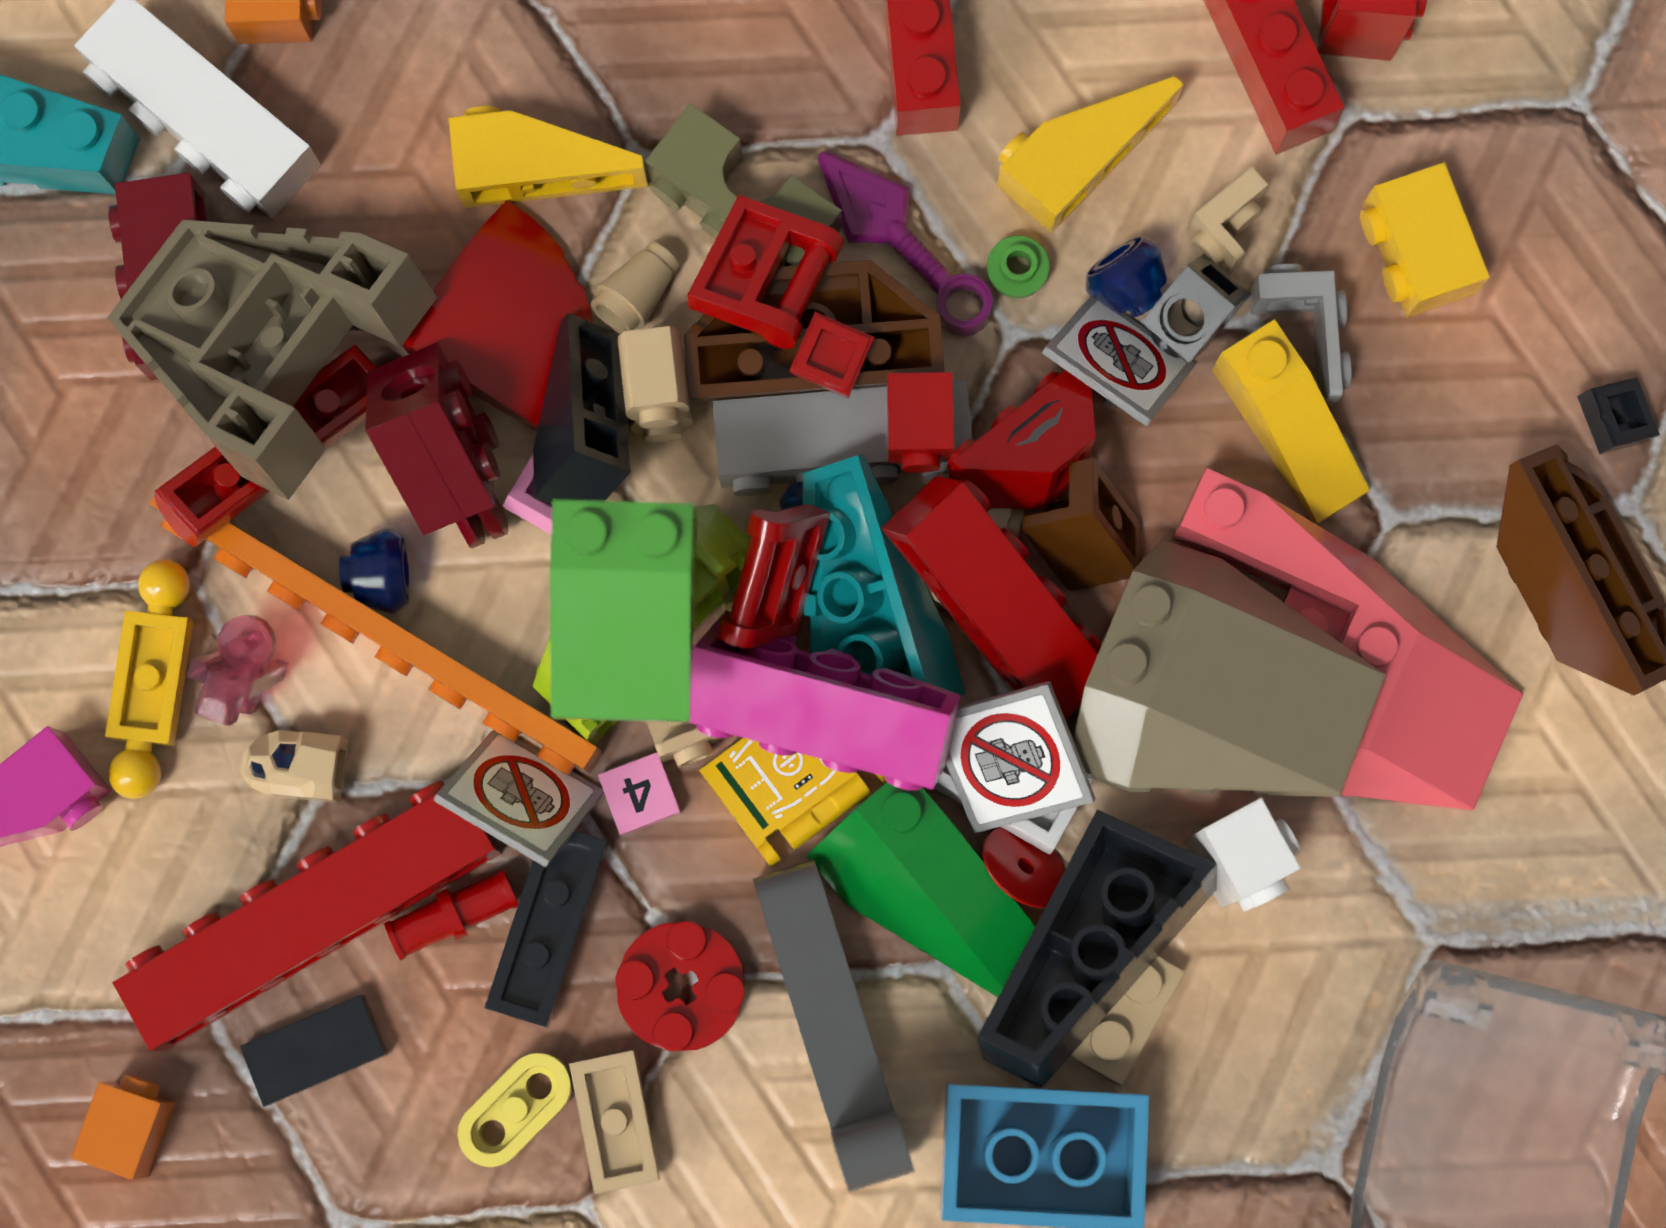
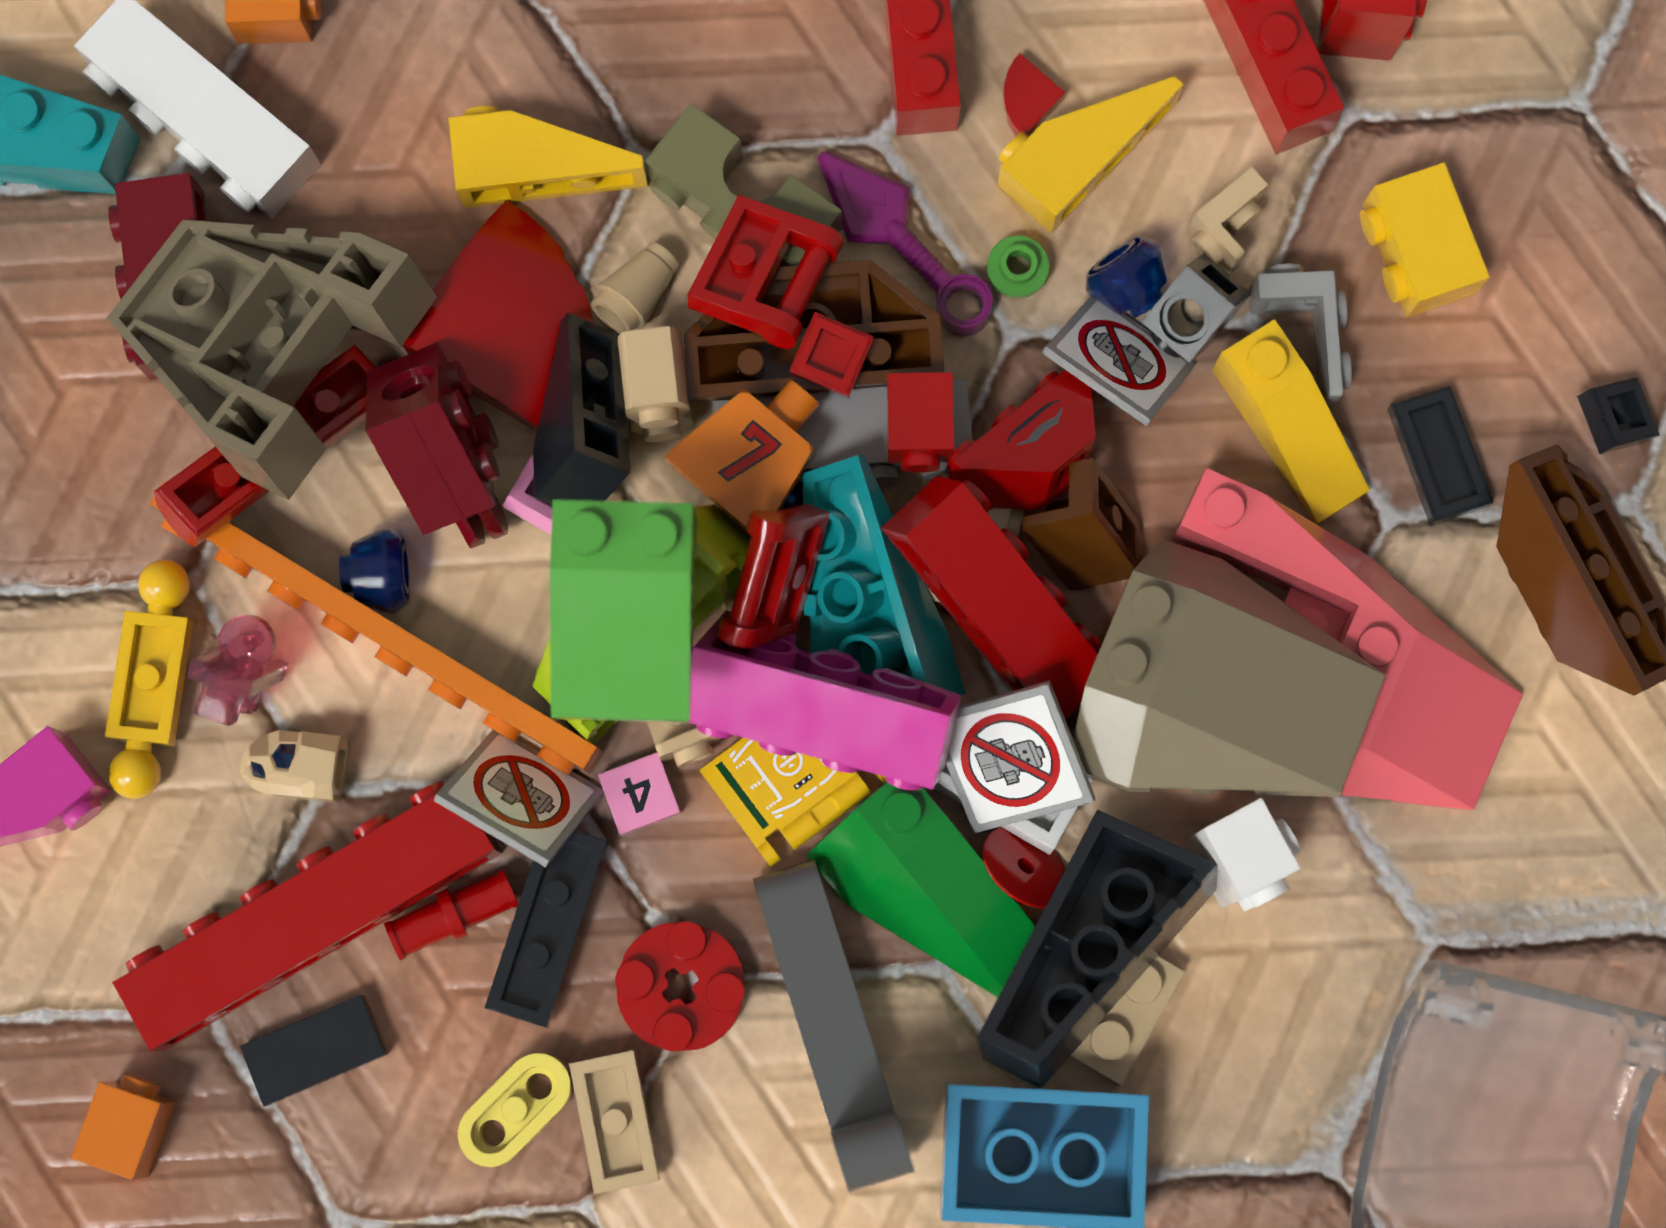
none -> orange torso [664,380,820,530]
none -> red tile [1003,53,1065,136]
none -> black tile [1387,386,1494,526]

